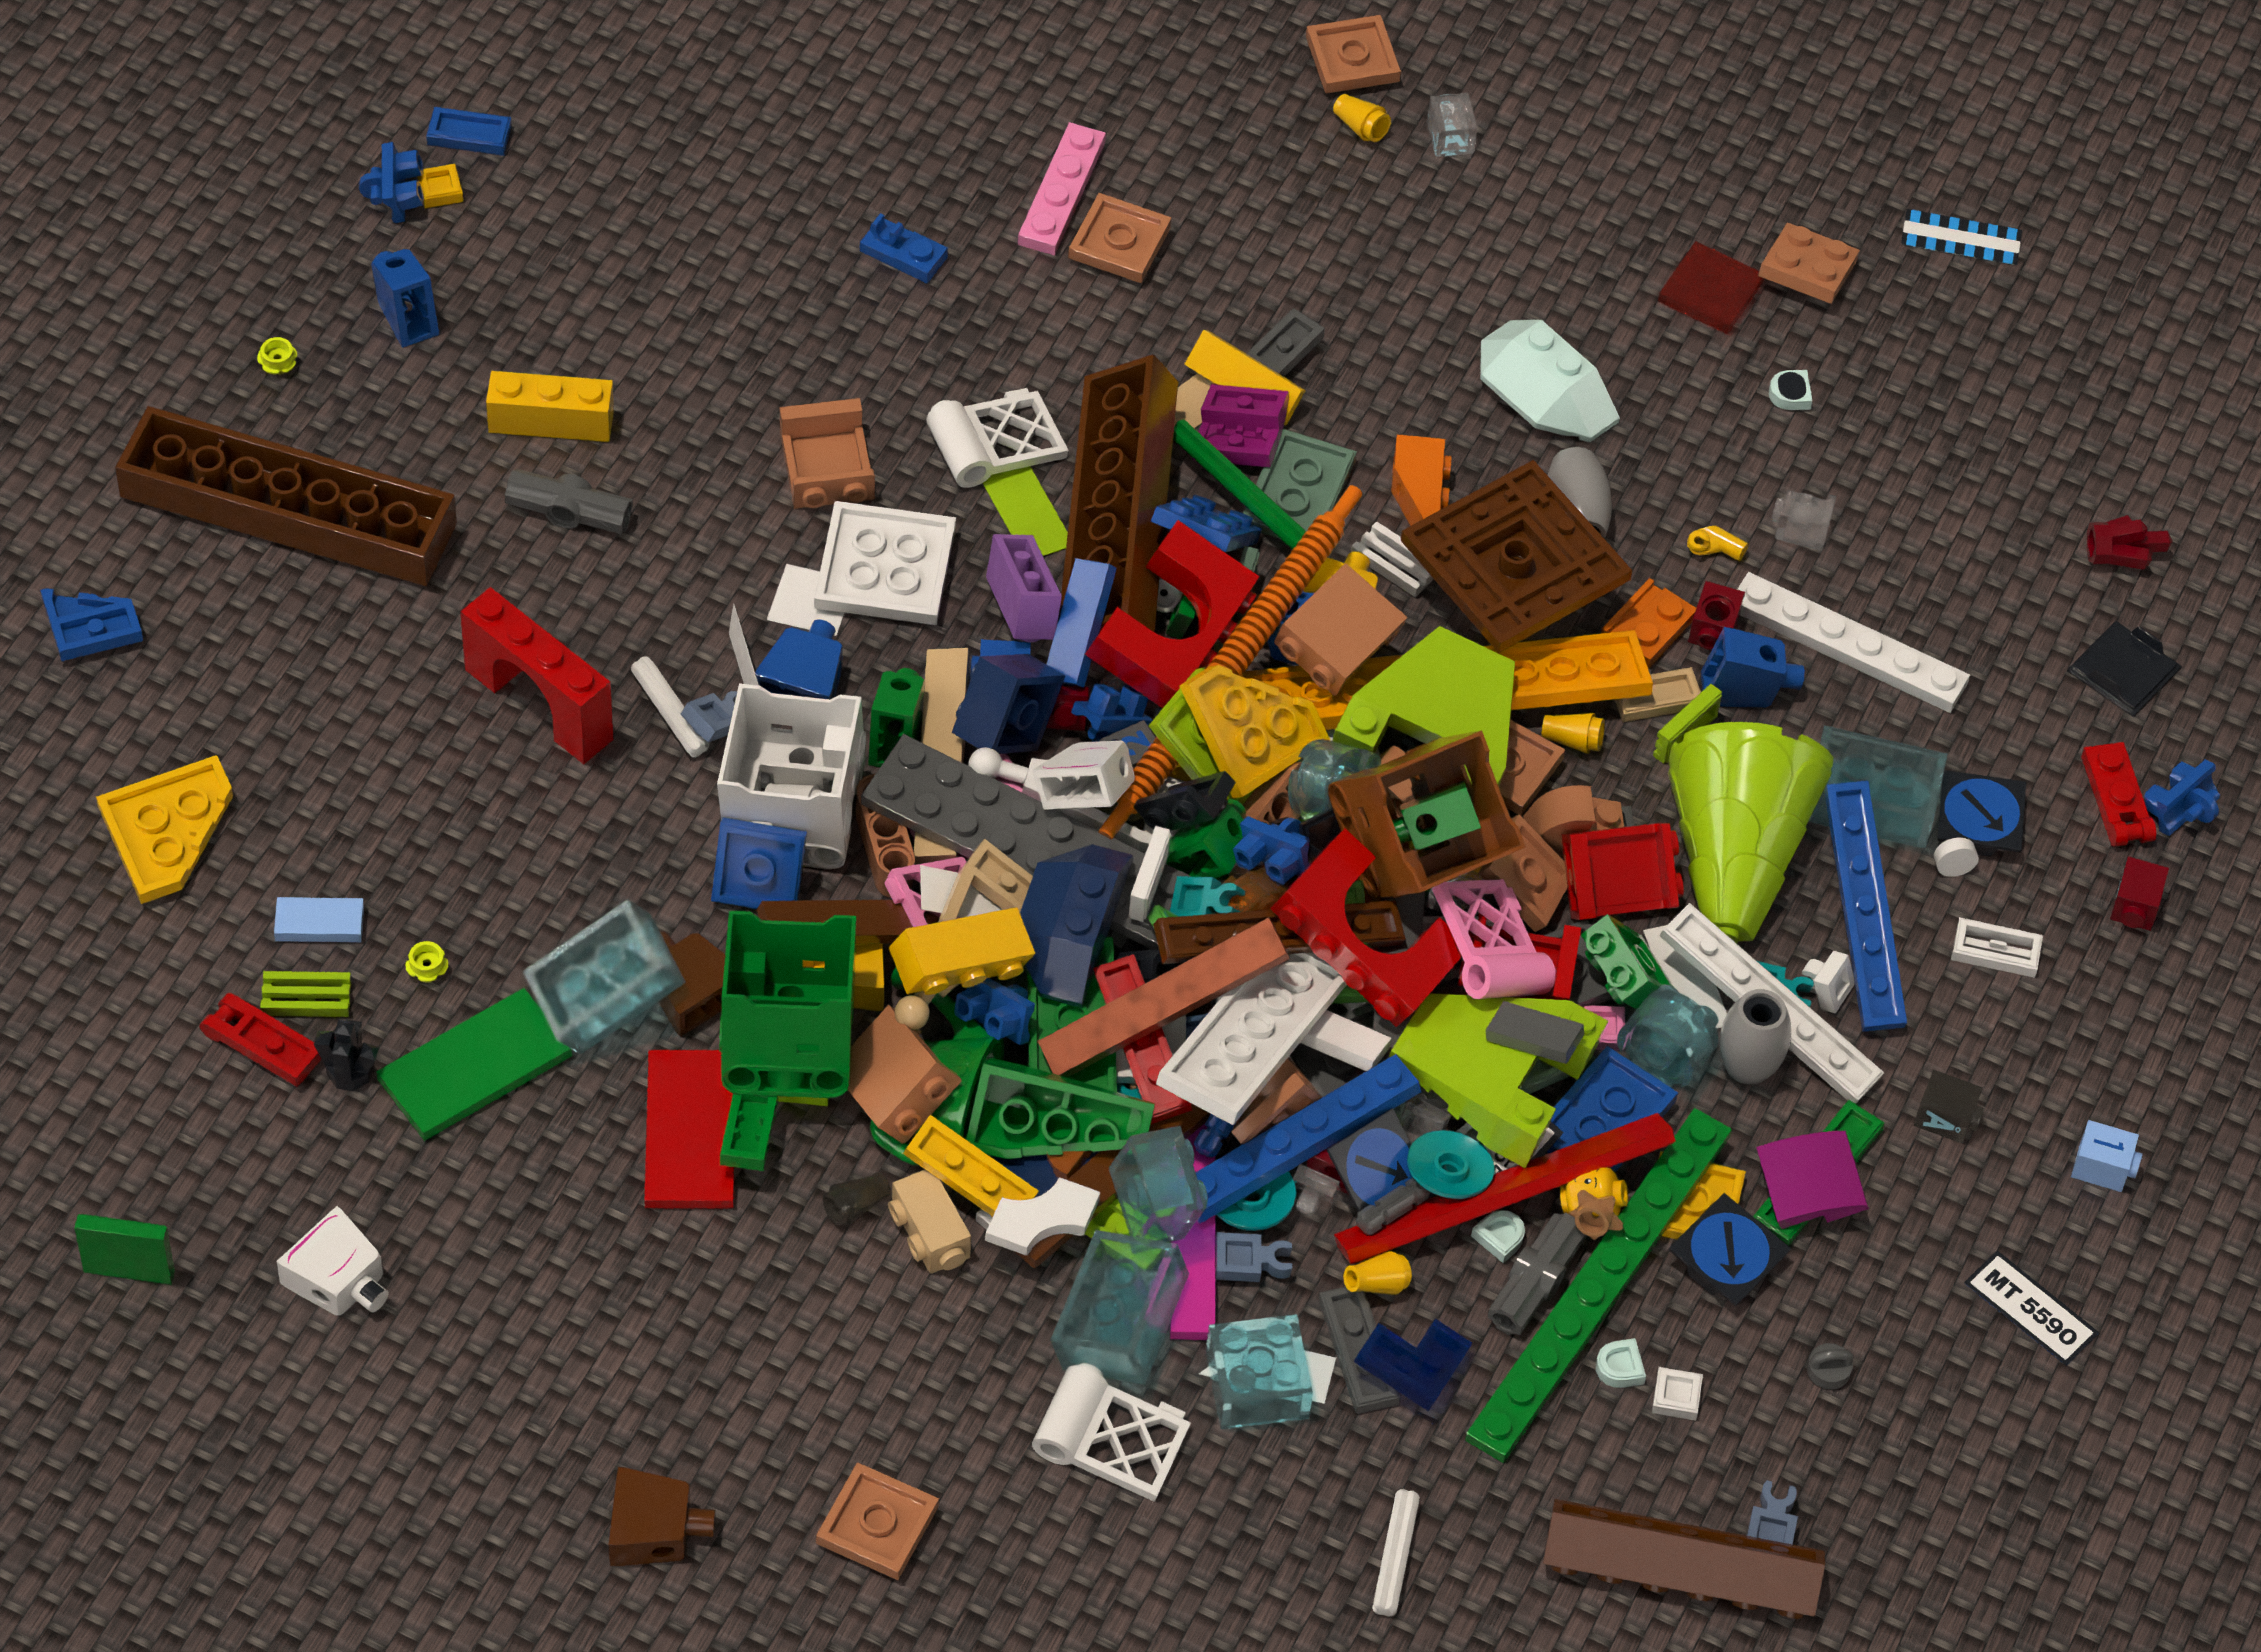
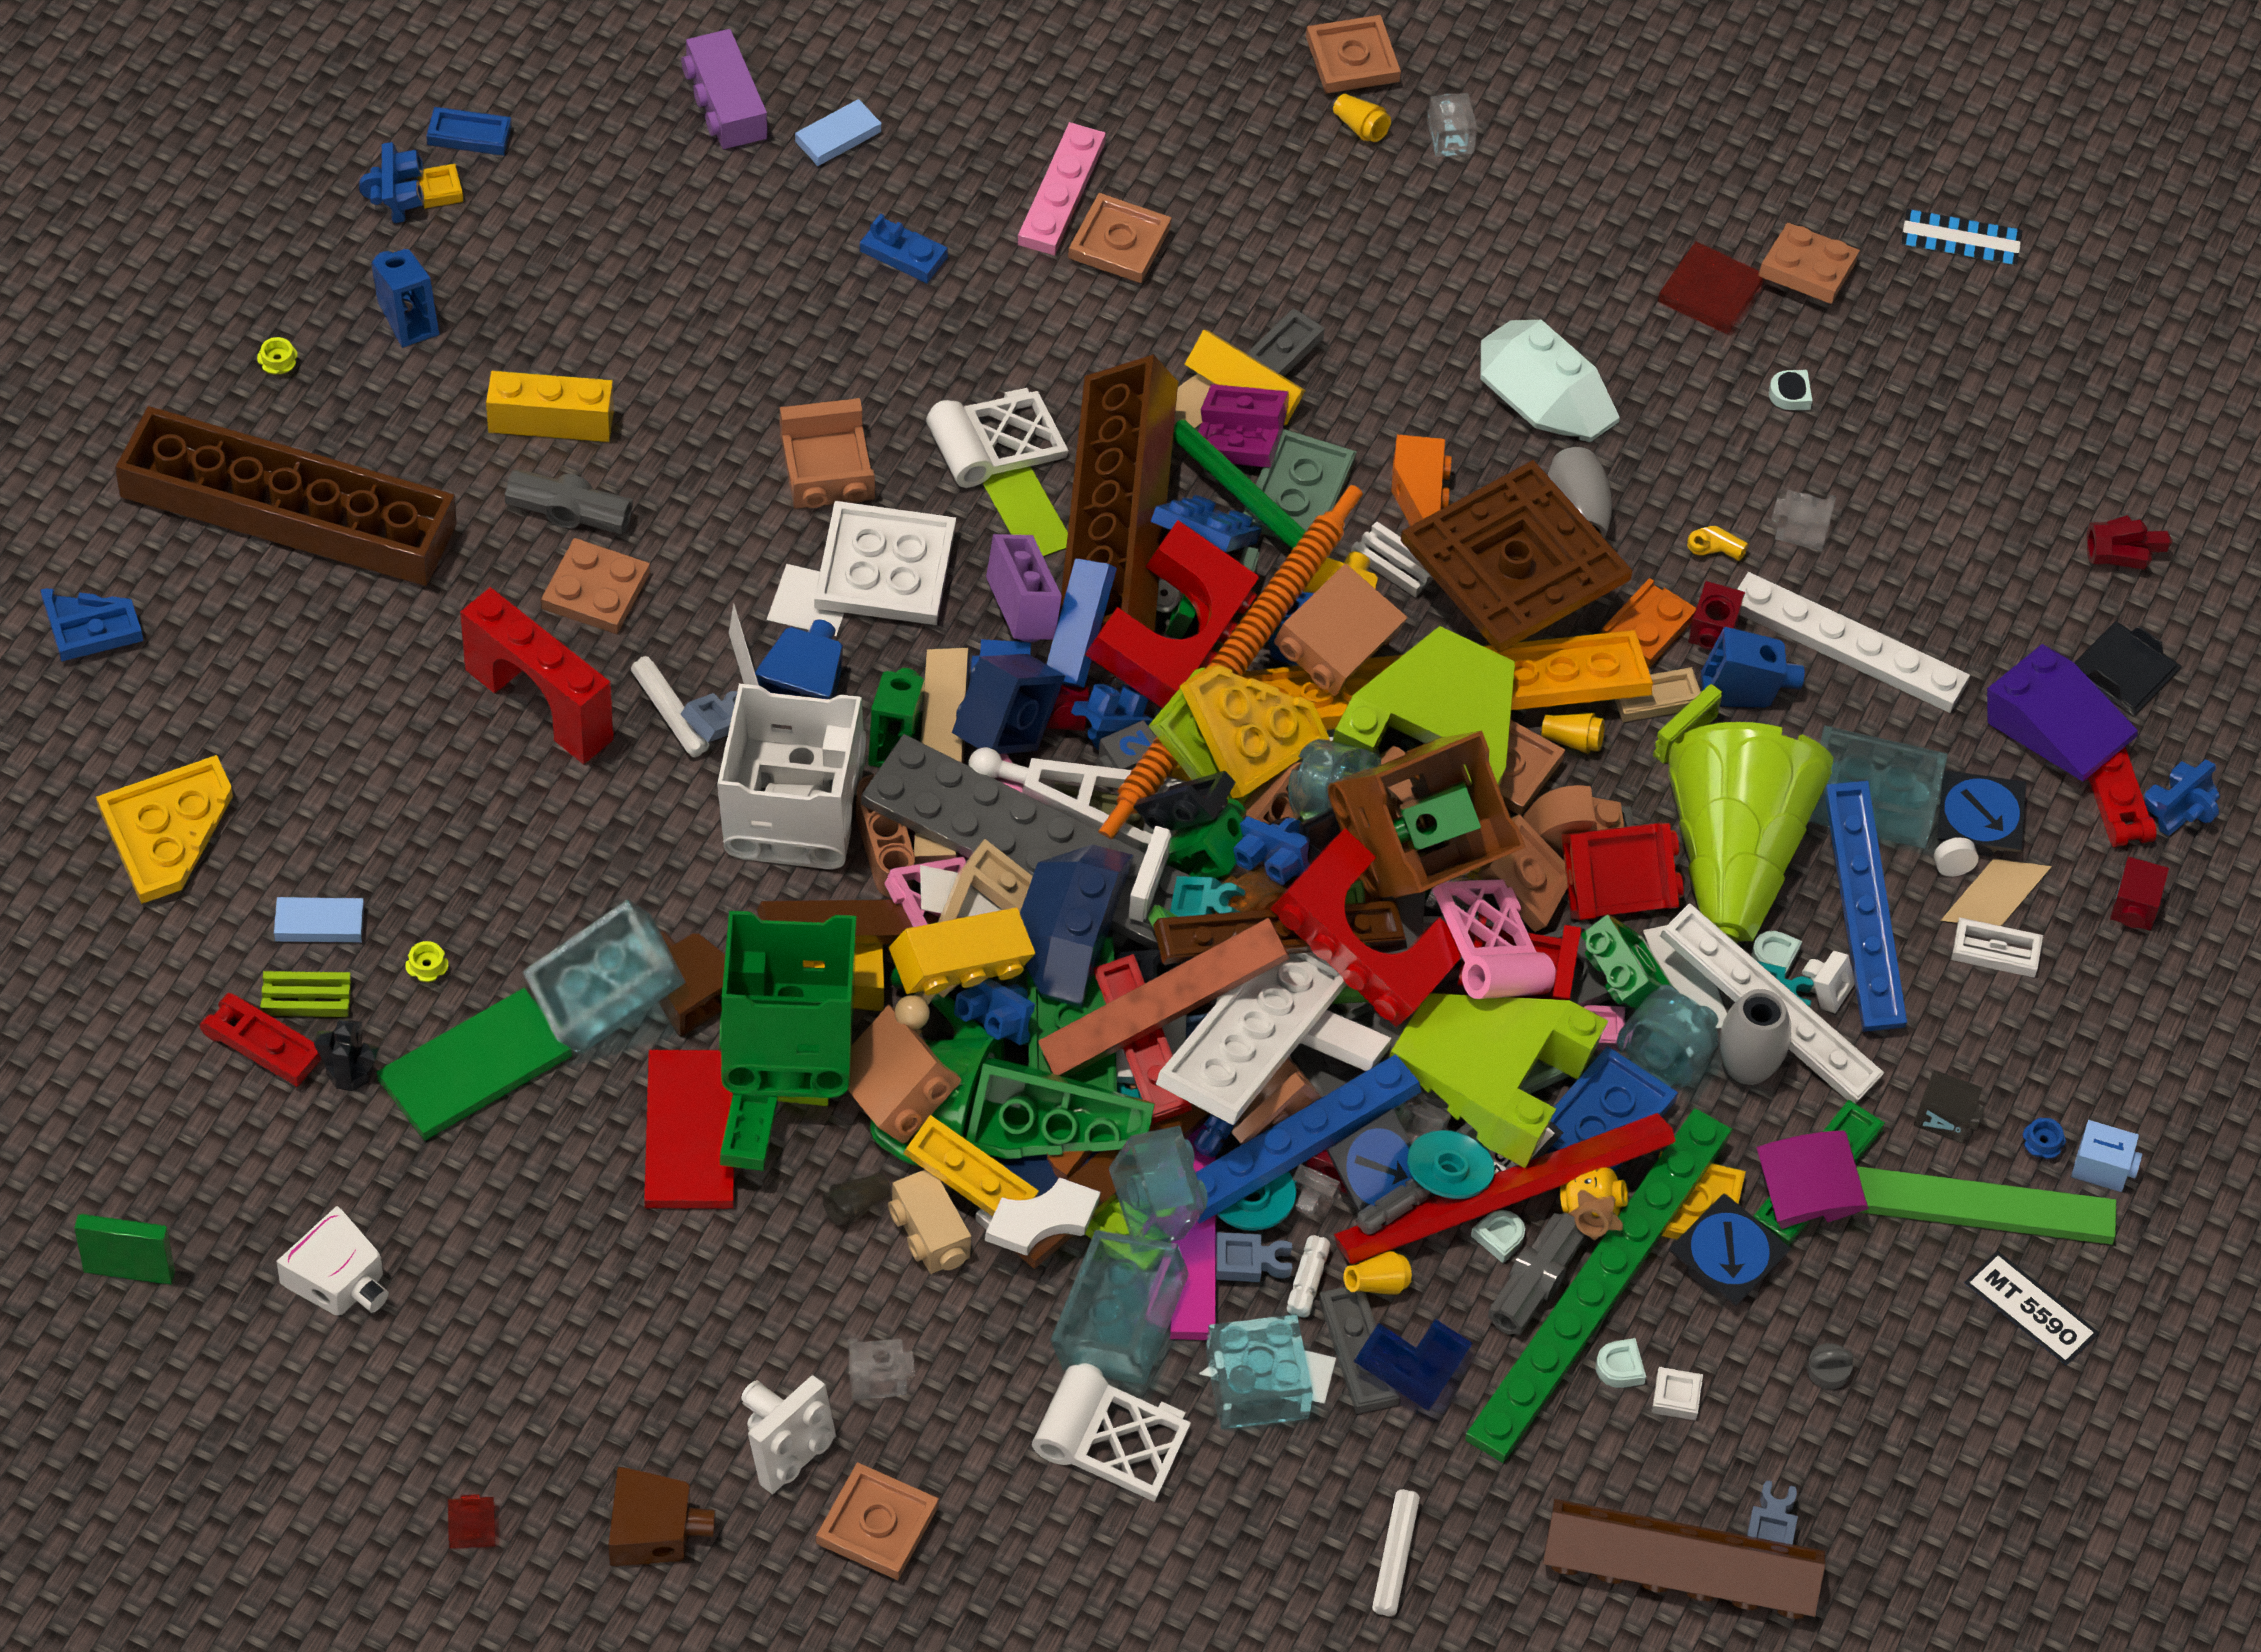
blue tile [711,817,807,909] -> none
white torso [1033,739,1135,809] -> none
dark grey tile [1486,1001,1584,1064] -> none
none -> clear red tile [448,1494,496,1549]
none -> nougat plate [541,538,650,634]
none -> medium lavender brick [681,29,767,149]
none -> white plate [741,1375,836,1495]
none -> light blue tile [795,99,881,166]
none -> clear brick [848,1338,914,1400]
none -> white axle [1287,1235,1330,1318]
none -> light aqua tile [1752,931,1803,978]
none -> bright green tile [1857,1166,2116,1245]
none -> tan sticker [1940,858,2052,926]
none -> dark purple slope [1987,644,2138,781]
none -> blue plate [2023,1118,2066,1159]

